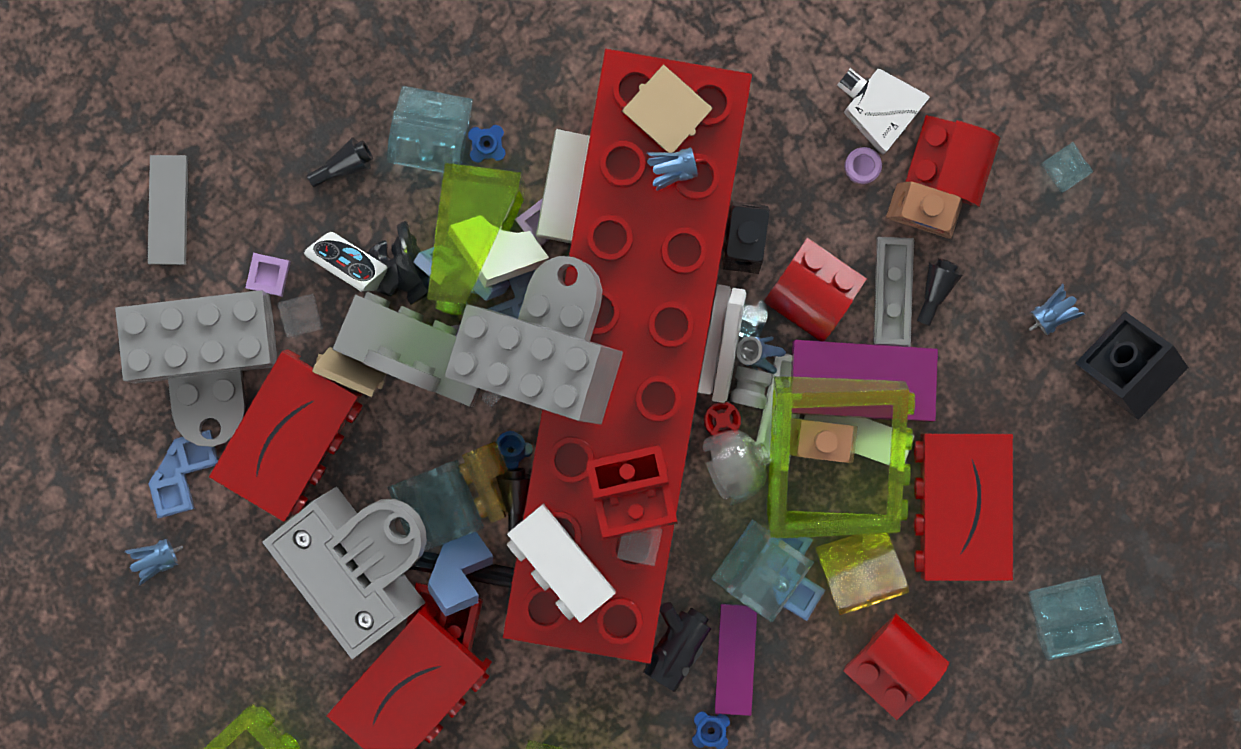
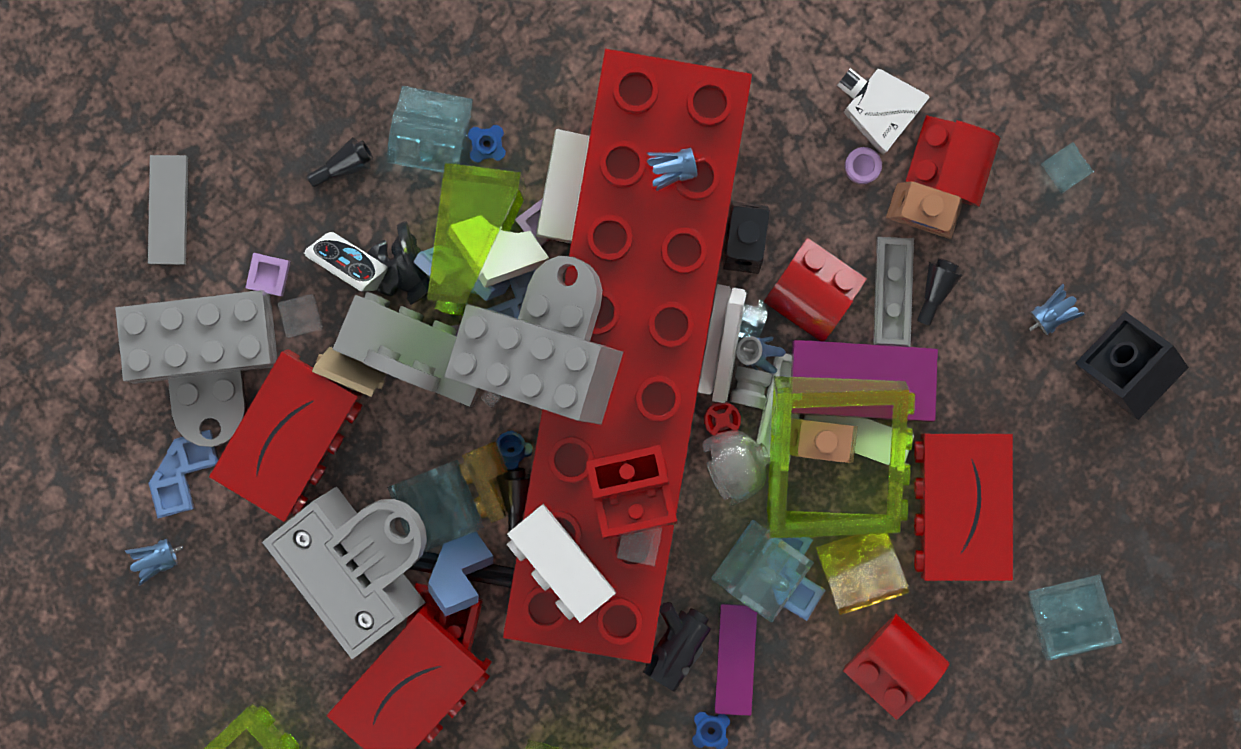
tan piece [622,64,713,153] -> none

